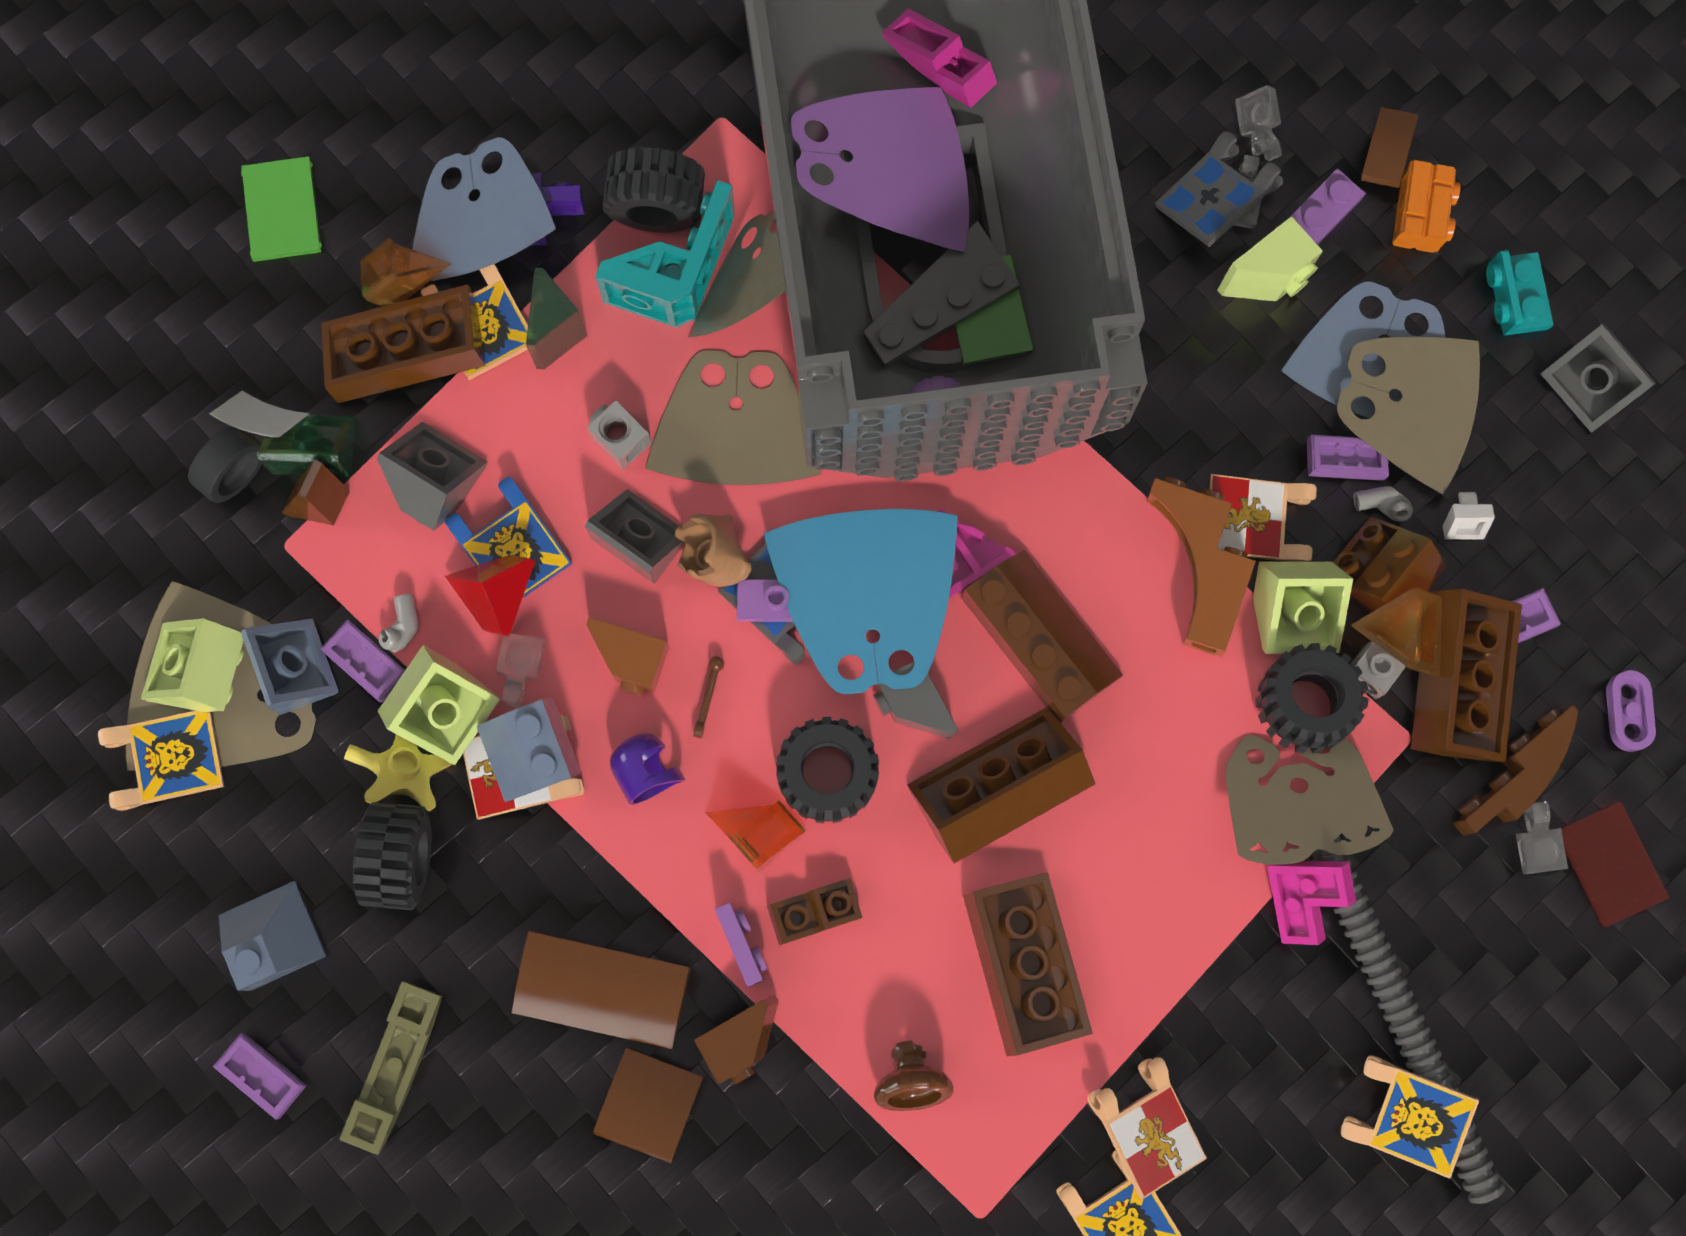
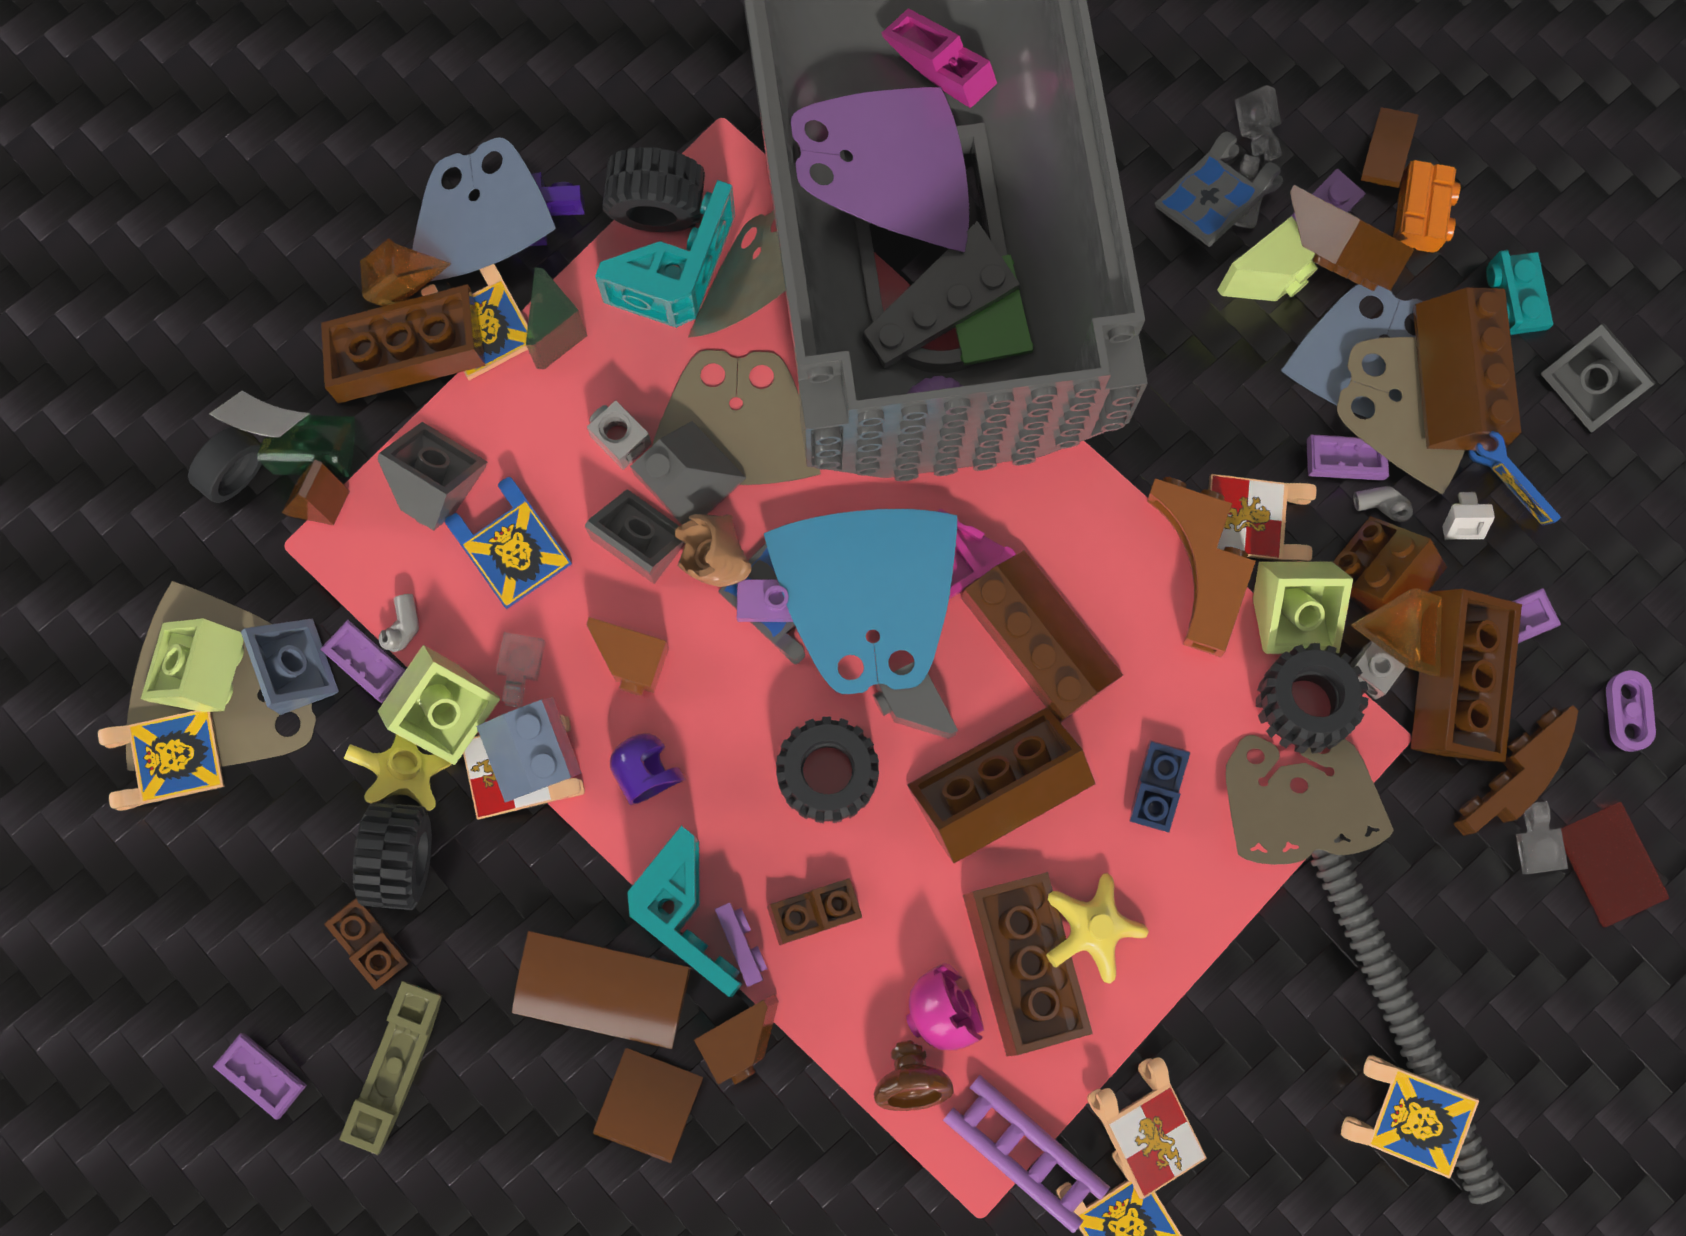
sand blue slope [218,881,327,991] -> none
bright green piece [241,156,322,262] -> none
red slope [445,555,535,637] -> none
reddish brown hinge [693,656,725,738] -> none
clear orange slope [705,800,806,873] -> none
dark pink plate [1267,861,1356,945] -> none
none -> reddish brown slope [324,898,408,990]
none -> teal bracket [627,826,743,997]
none -> dark grey slope [630,421,746,525]
none -> dark pink cylinder [906,963,984,1050]
none -> medium lavender bar [943,1075,1110,1233]
none -> light yellow animal [1046,873,1149,984]
none -> dark blue slope [1129,740,1190,833]
none -> reddish brown slope [1290,185,1414,291]
none -> reddish brown slope [1413,287,1521,451]
none -> blue flag [1468,431,1561,526]

